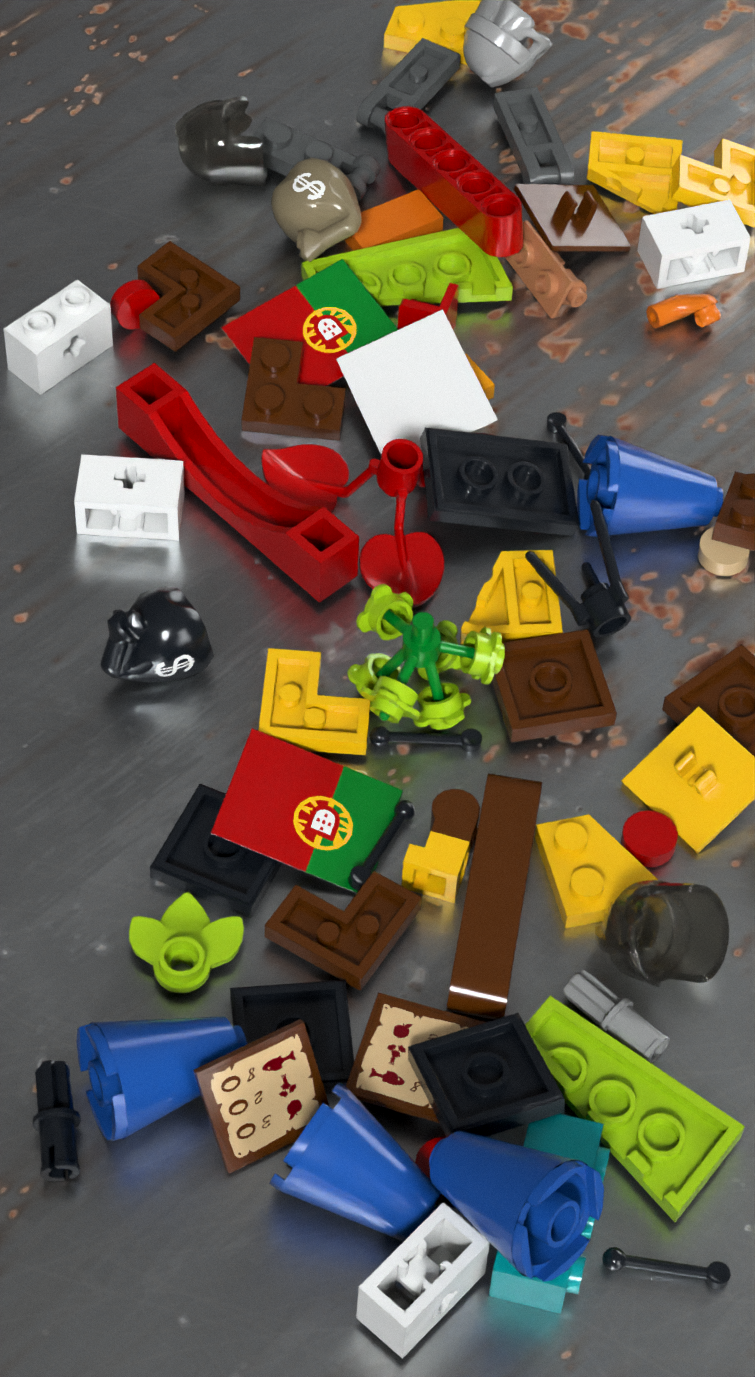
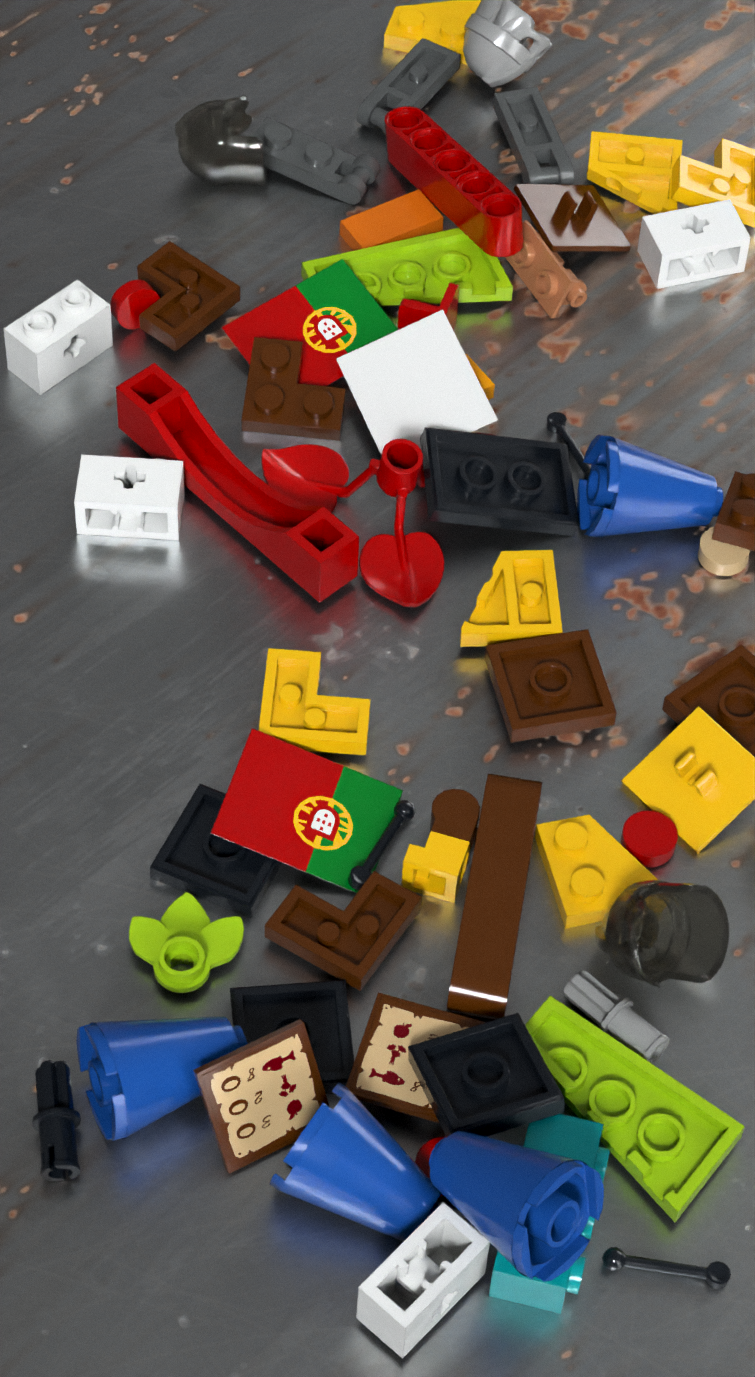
black piece [101,586,214,683] -> none
dark tan piece [271,157,362,262] -> none
lime plant [347,584,505,730] -> none
black hinge [369,726,482,752] -> none
black plant [525,500,631,638] -> none
orange arm [646,293,721,328] -> none

